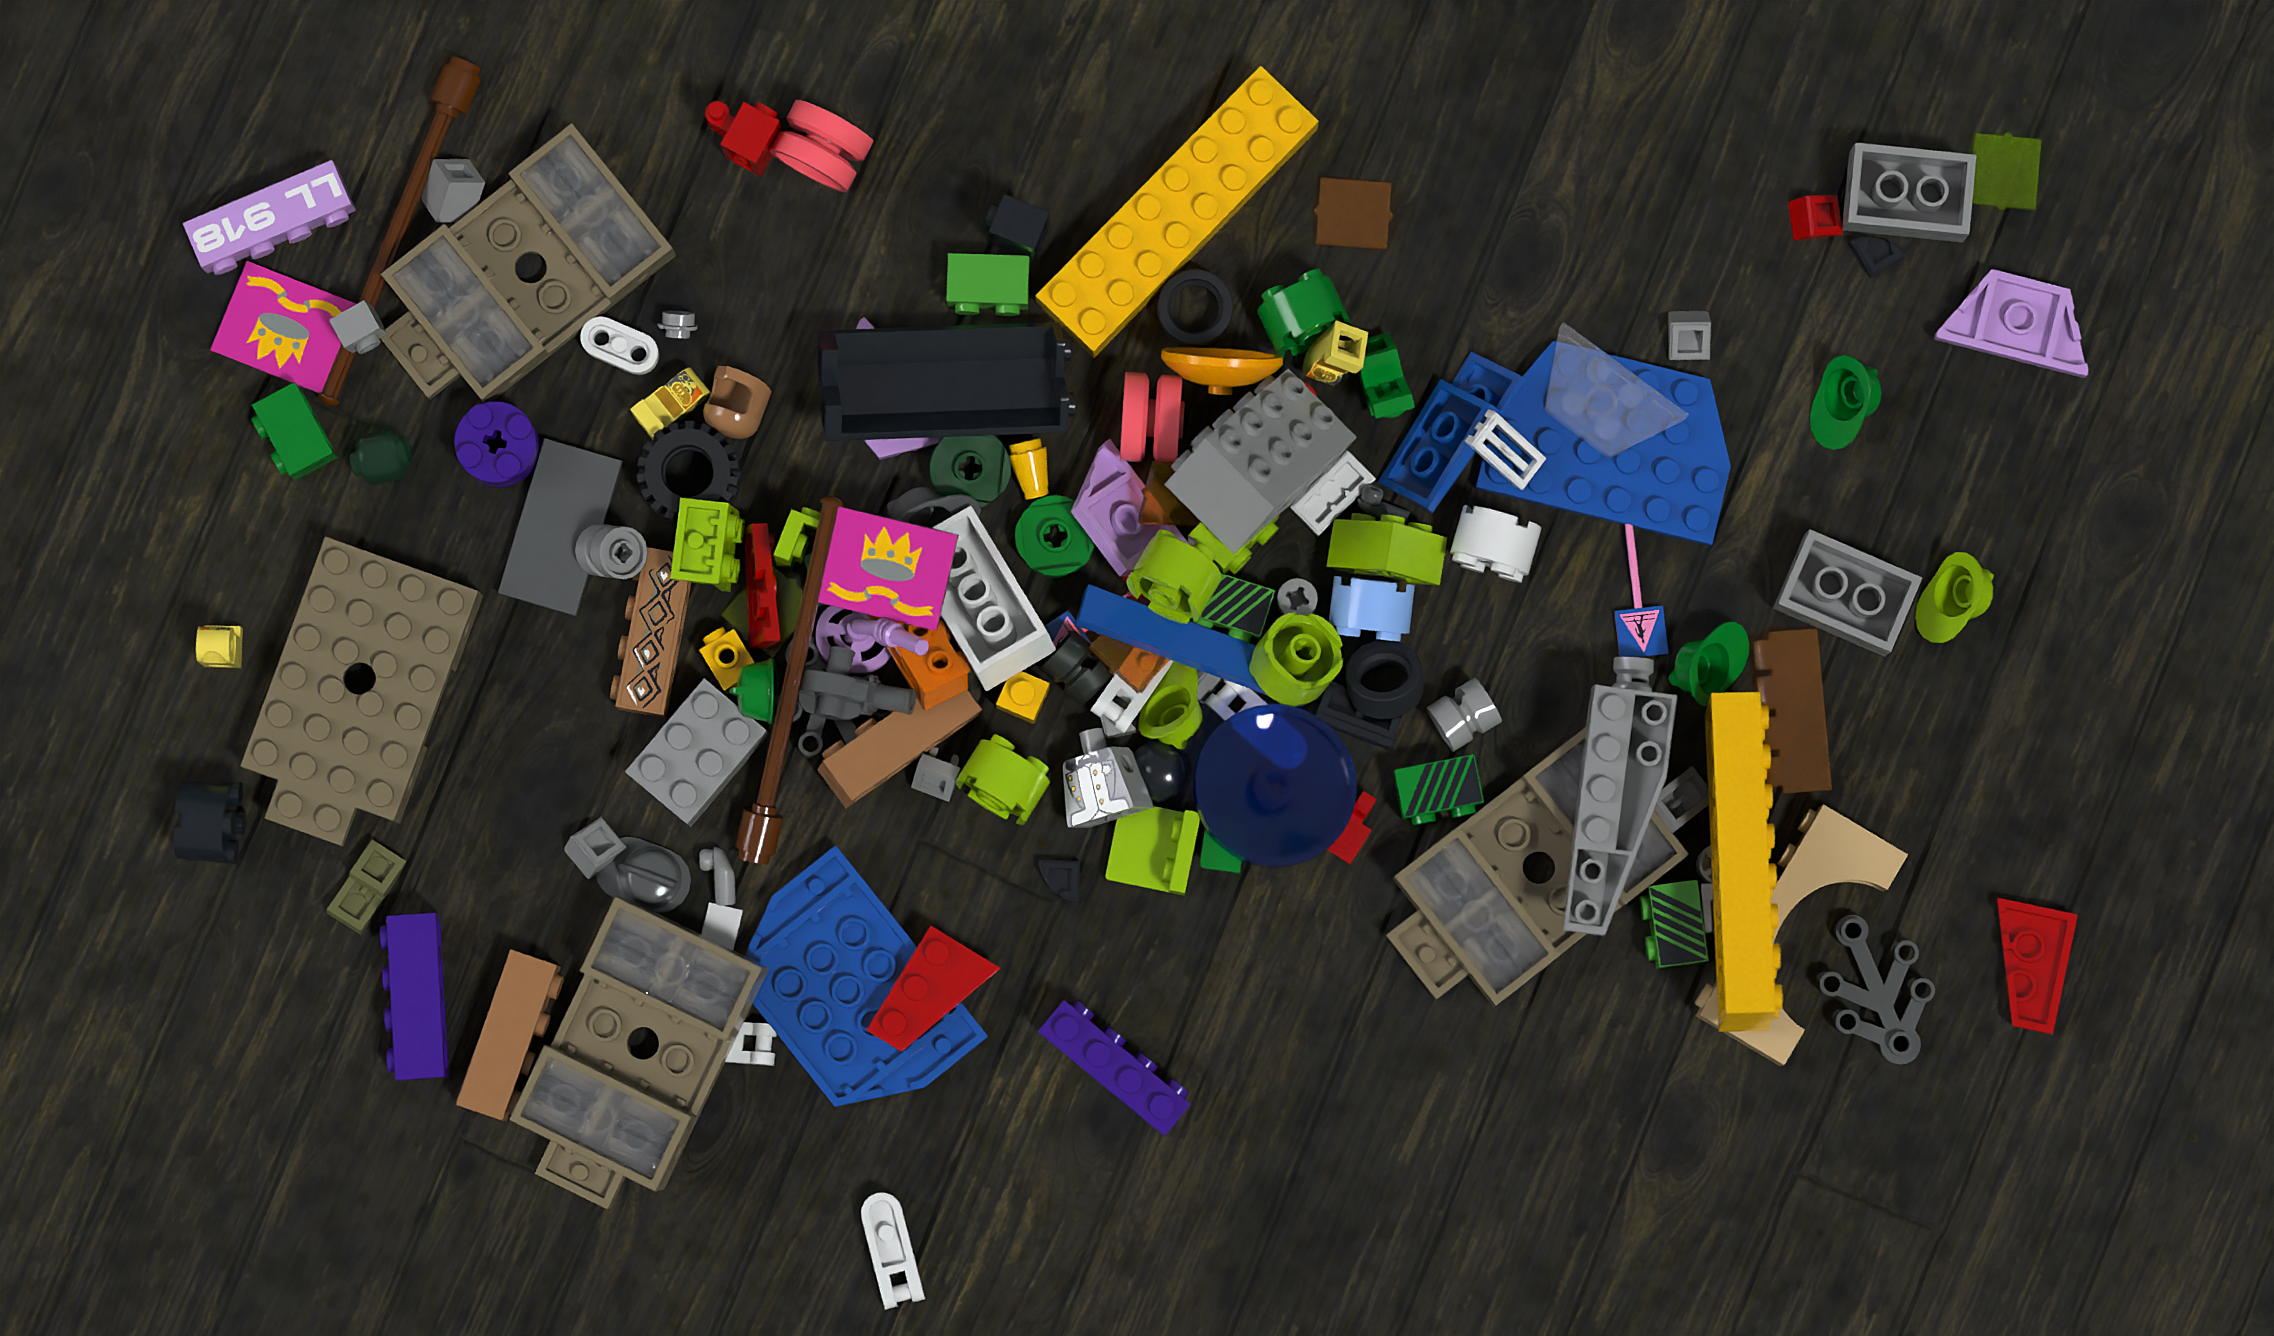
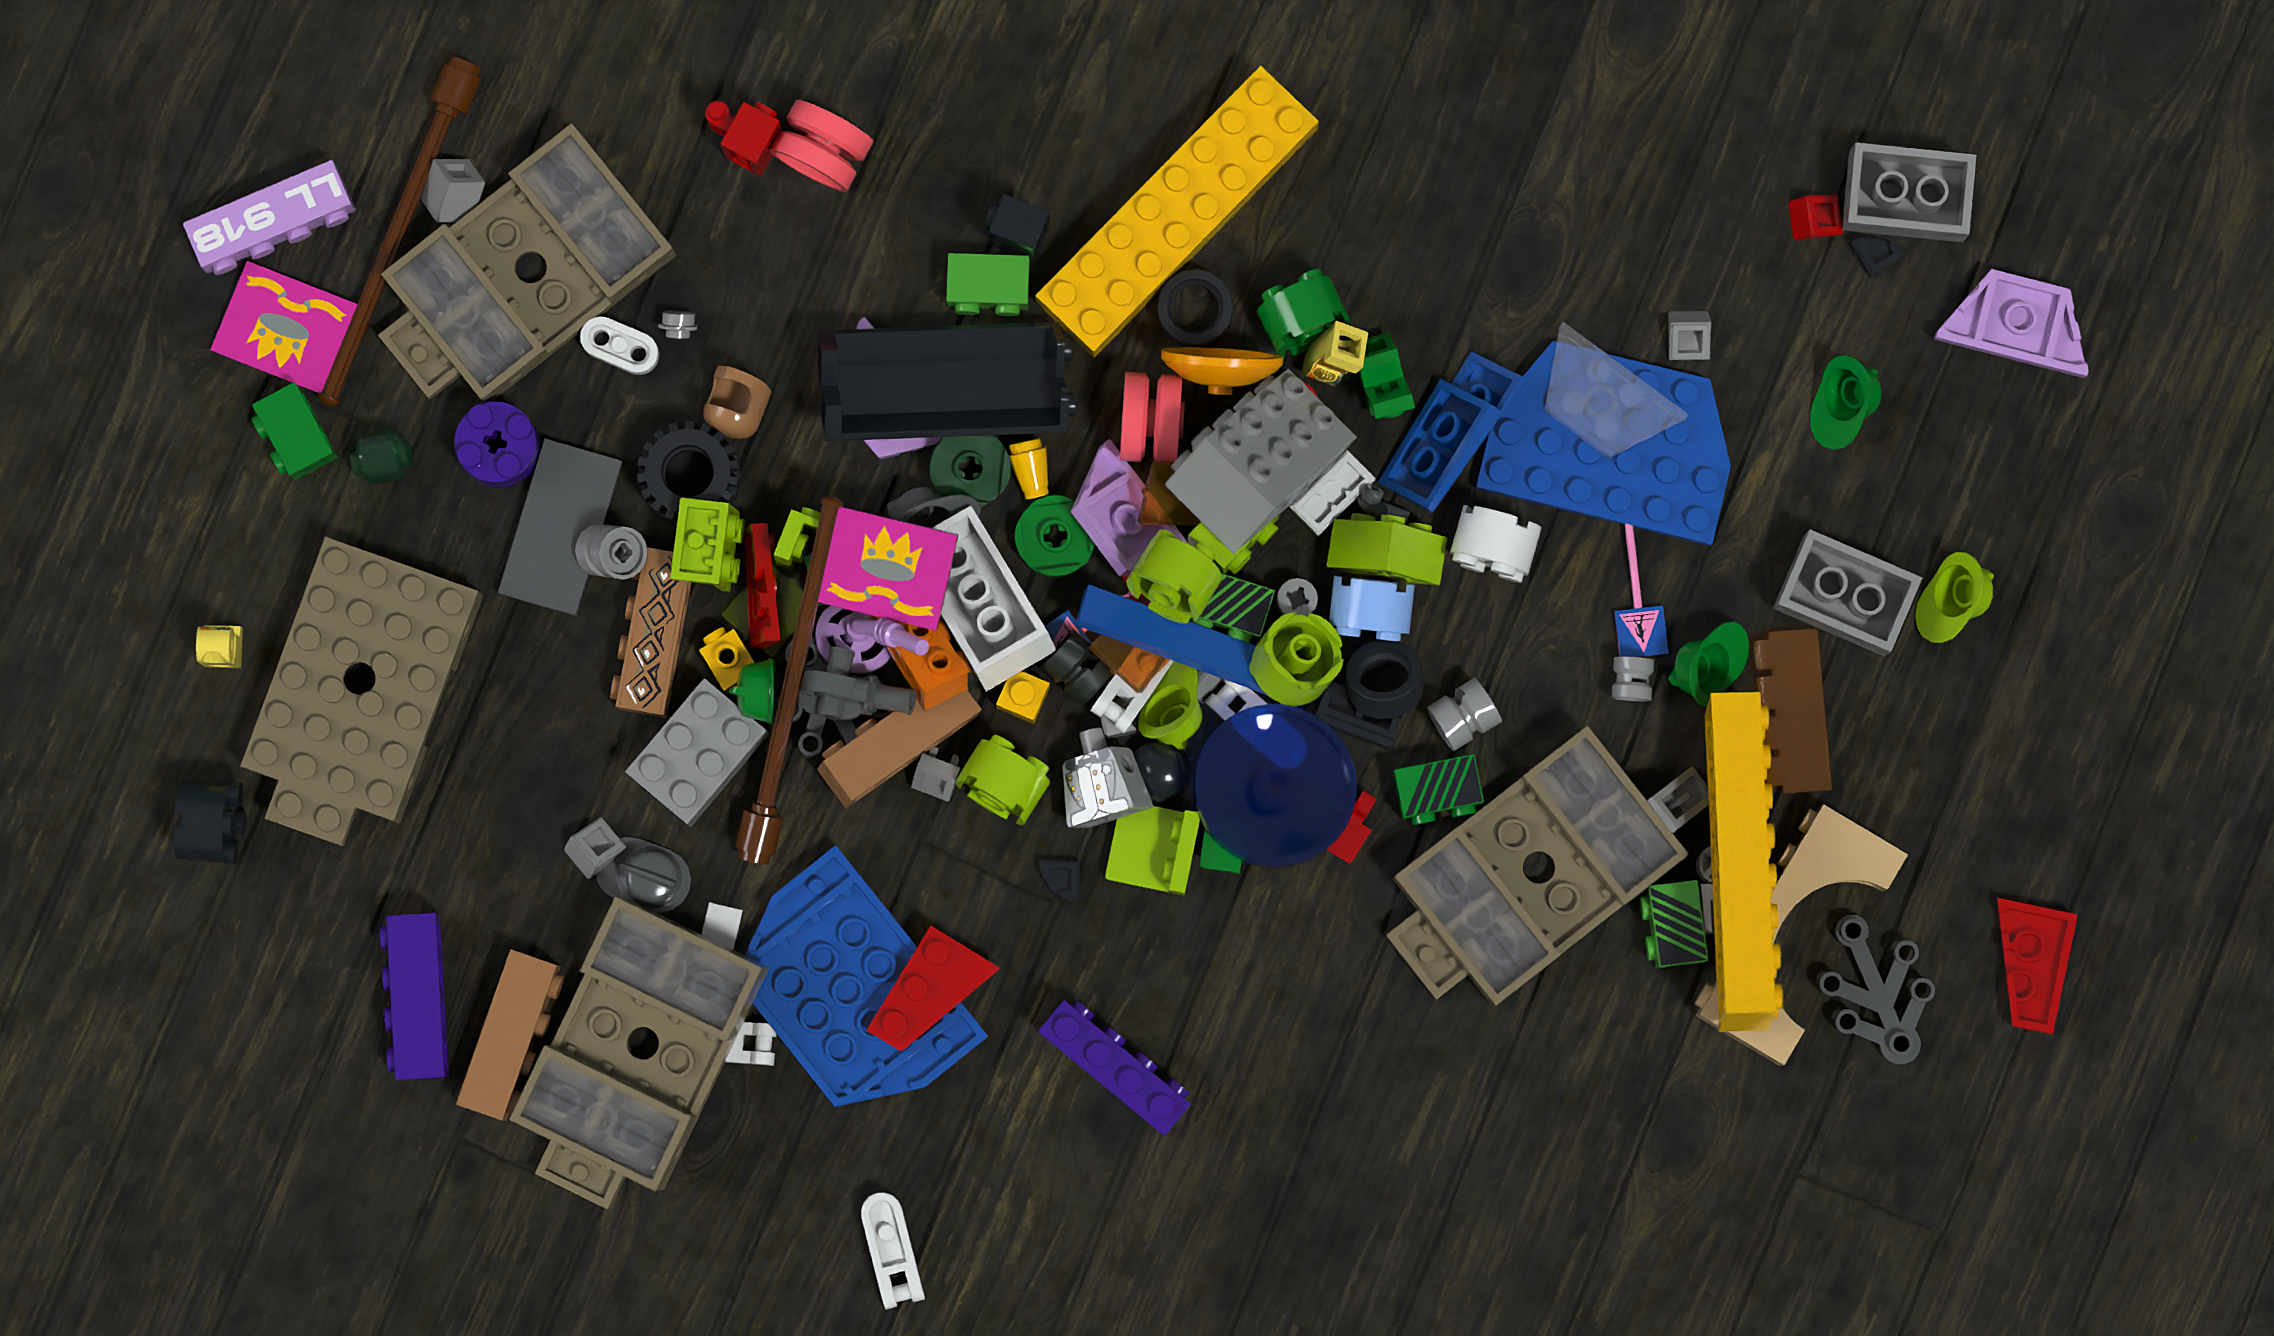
olive slope [327,840,406,935] -> none
light grey plate [329,300,388,354] -> none
light yellow leg [630,367,711,439] -> none
light grey arm [699,847,736,906] -> none
clear orange piece [1314,178,1393,250] -> none
white tile [1465,409,1547,490] -> none
light grey wedge [1563,685,1677,936] -> none
clear neon green piece [1972,132,2041,211] -> none

